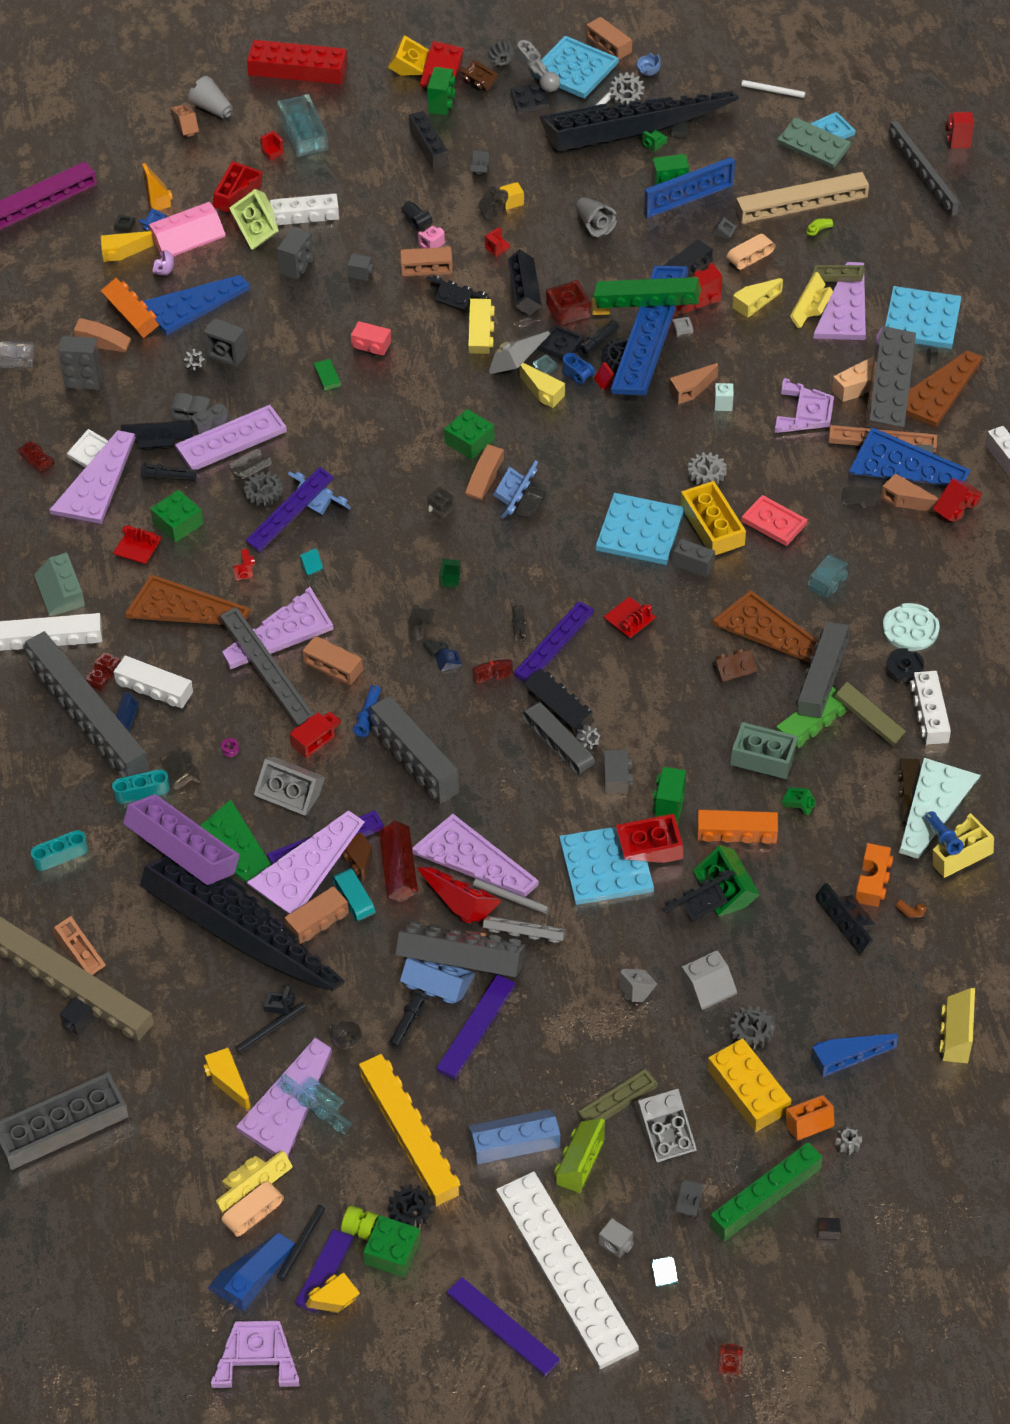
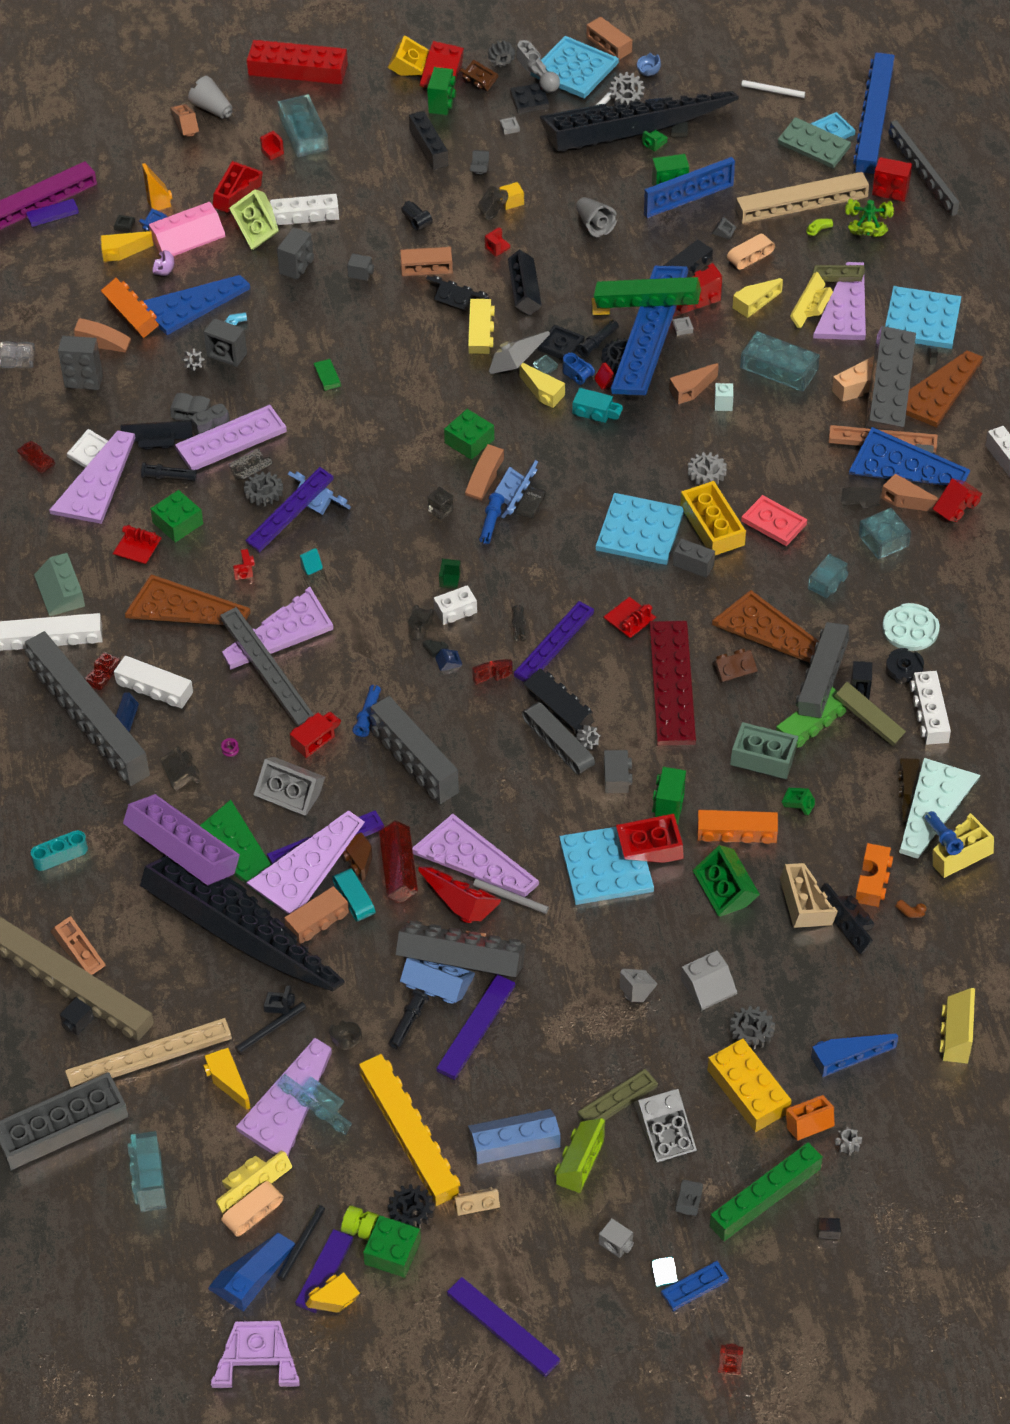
teal beam [112,770,170,804] -> none
nougat brick [302,636,363,685] -> none
coral brick [351,321,391,356] -> none
bright pink brick [418,226,445,248] -> none
light grey plate [483,916,566,943] -> none
white plate [496,1172,639,1370] -> none
clear red brick [546,280,591,326] -> none
black bracket [662,869,737,922] -> none
lavender wing [775,378,834,433] -> none
red brick [945,112,974,149] -> none
none -> dark purple tile [26,199,79,227]
none -> tan plate [65,1018,232,1089]
none -> clear light blue brick [127,1131,167,1212]
none -> medium azure arm [225,313,247,326]
none -> white brick [434,585,477,625]
none -> tan hinge [454,1187,500,1216]
none -> blue pin [479,493,505,544]
none -> light grey tile [499,117,520,135]
none -> teal brick [572,388,623,423]
none -> dark red plate [650,621,696,746]
none -> blue tile [661,1261,729,1311]
none -> clear light blue brick [740,331,820,391]
none -> tan wedge [780,863,838,928]
none -> lime plant [845,198,894,237]
none -> black brick [850,661,873,700]
none -> blue brick [853,52,895,174]
none -> clear light blue brick [859,508,911,560]
none -> red brick [872,157,912,202]

